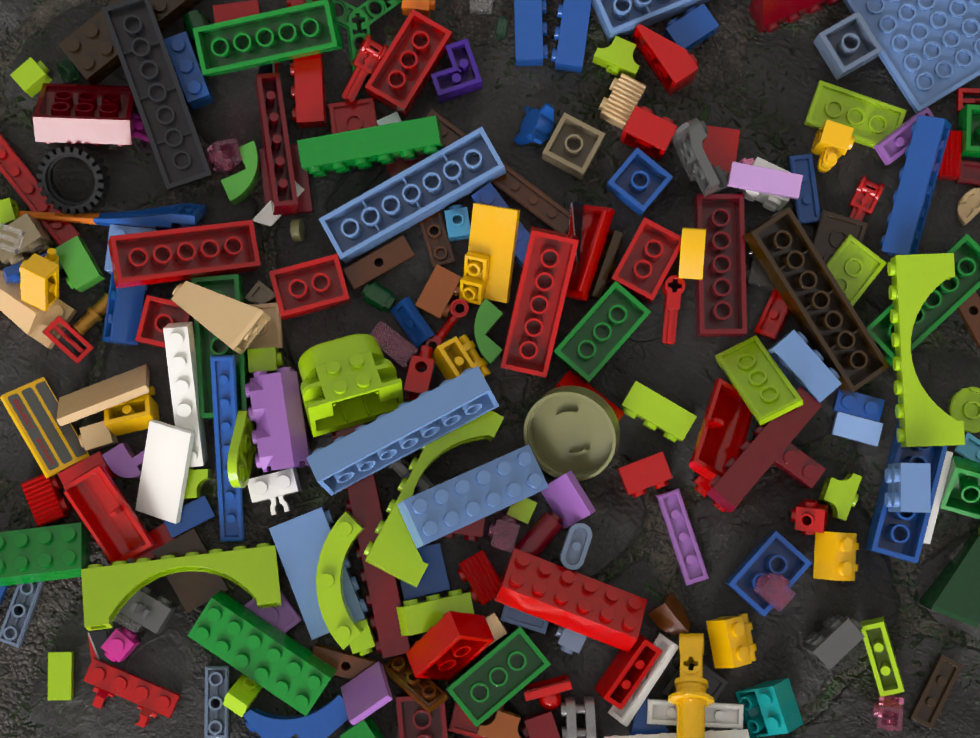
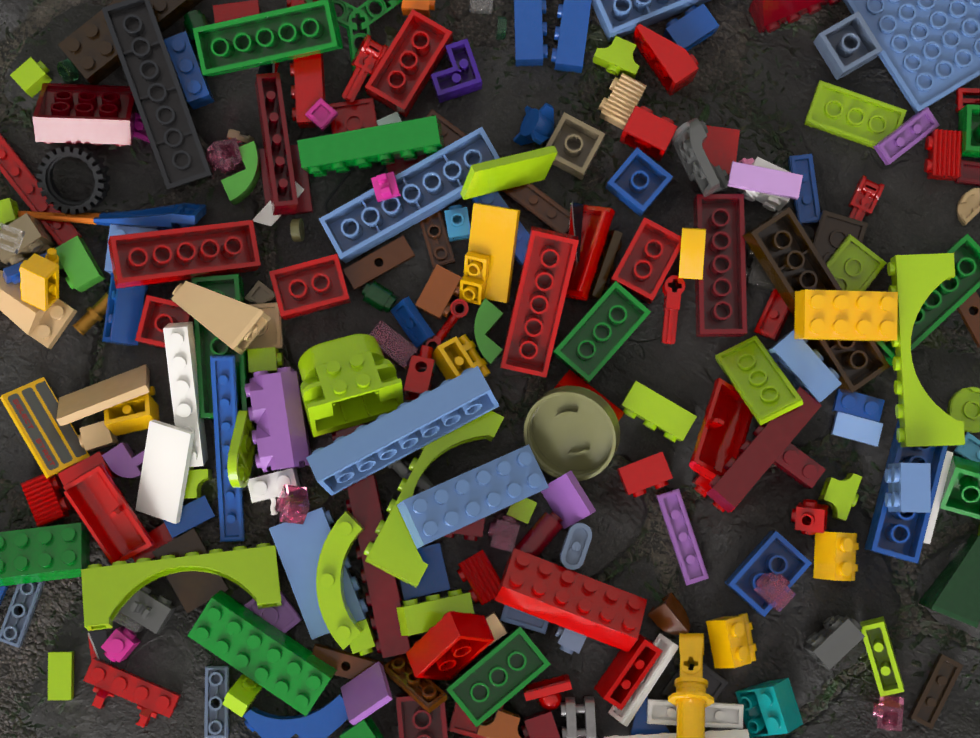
red tile [42,315,94,364] -> none
yellow brick [810,120,855,173] -> none
blue brick [881,115,952,256] -> none
none -> dark tan tile [227,129,255,145]
none -> clear pink brick [276,485,310,524]
none -> dark pink tile [305,98,338,131]
none -> dark pink tile [371,172,401,202]
none -> lime tile [460,146,558,200]
none -> yellow brick [794,289,898,341]

